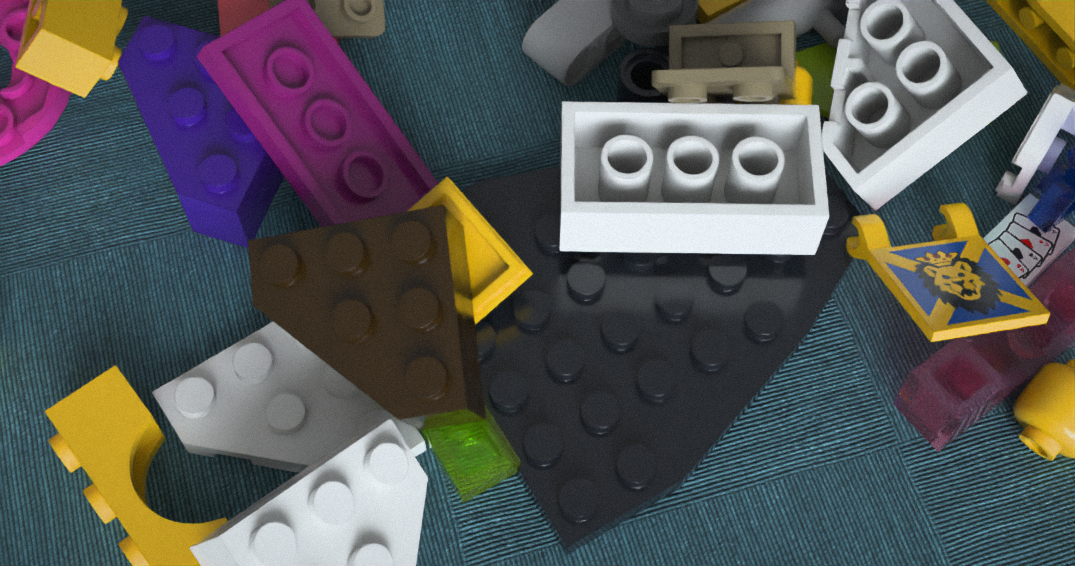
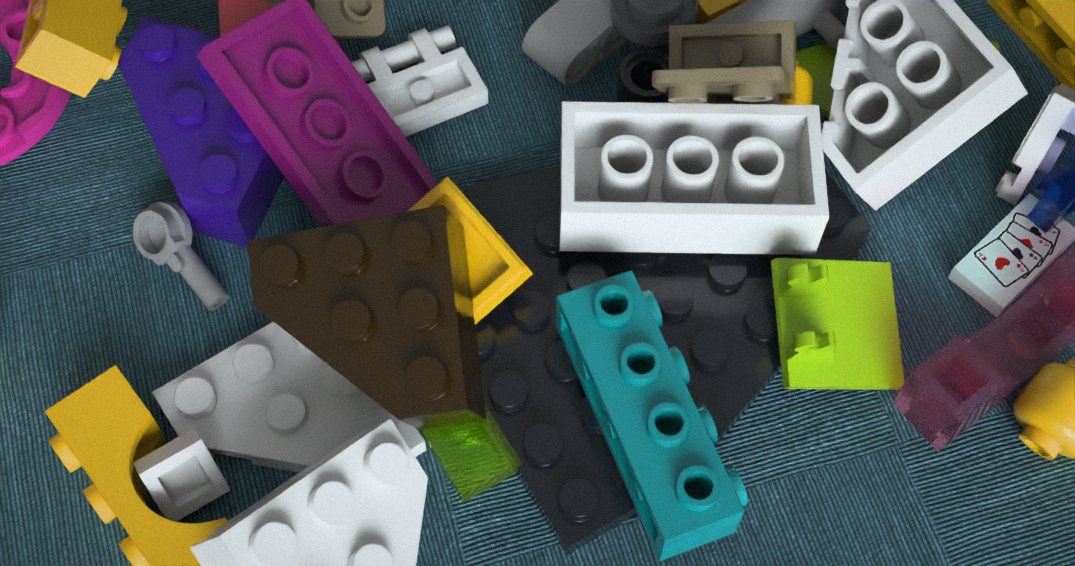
flag [846,203,1050,342] -> none
none -> light grey plate [133,201,229,311]
none -> white plate [133,428,231,522]
none -> white plate [351,25,488,137]
none -> teal brick [556,270,748,562]
none -> lime plate [771,258,905,390]

